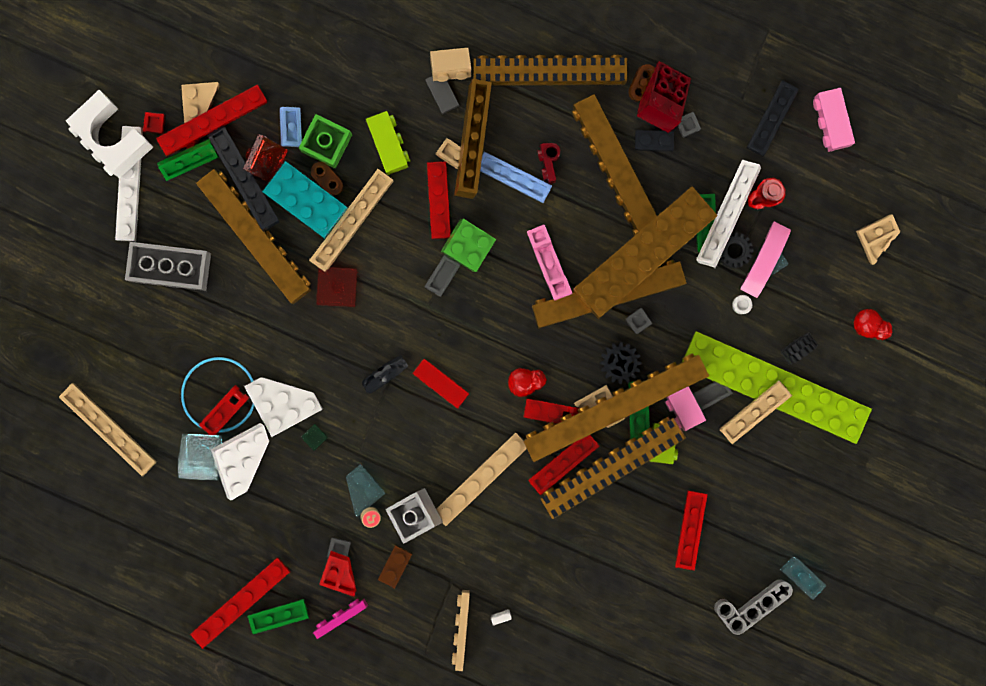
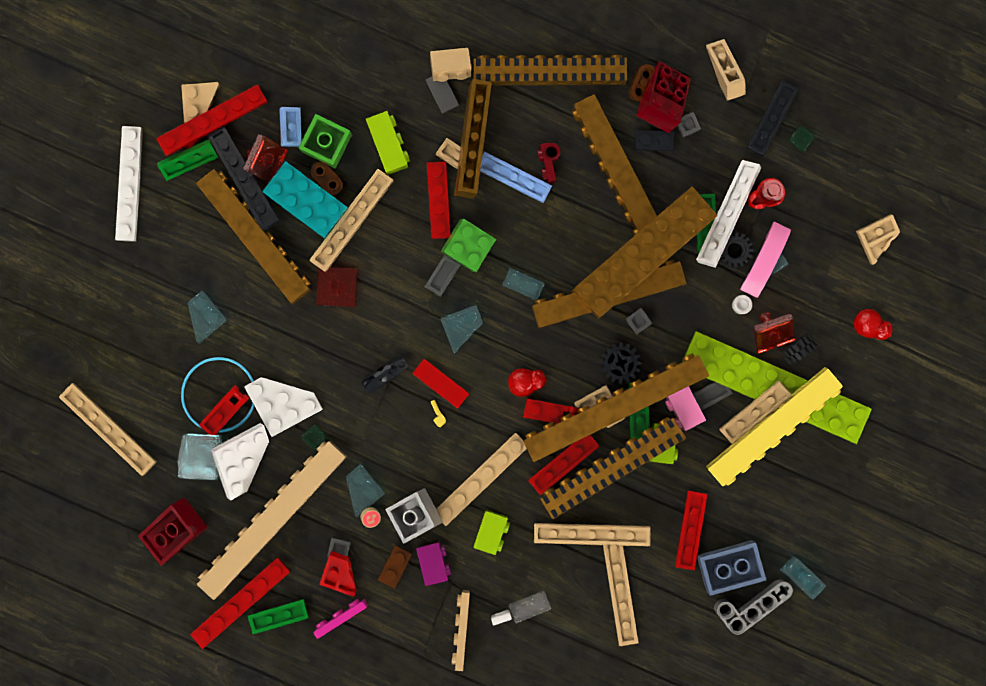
white arch [66,90,153,178] -> none
light grey brick [125,242,211,291] -> none
red plate [143,112,166,134] -> none
bright pink slope [527,225,572,301] -> none
bright pink brick [813,88,855,152] -> none
none -> dark red slope [138,497,208,566]
none -> clear light blue wing [187,291,228,344]
none -> tan brick [197,441,347,600]
none -> magenta brick [416,541,451,586]
none -> light yellow hand [431,400,446,427]
none -> clear light blue wing [440,304,483,353]
none -> lime brick [473,510,510,555]
none -> clear light blue plate [502,268,545,301]
none -> clear plate [509,590,551,623]
none -> tan tile [534,523,651,546]
none -> tan plate [603,545,638,646]
none -> sand blue brick [697,540,766,596]
none -> tan slope [706,39,745,101]
none -> light yellow brick [706,367,843,486]
none -> clear red tile [754,312,794,354]
none -> clear green tile [788,125,816,152]

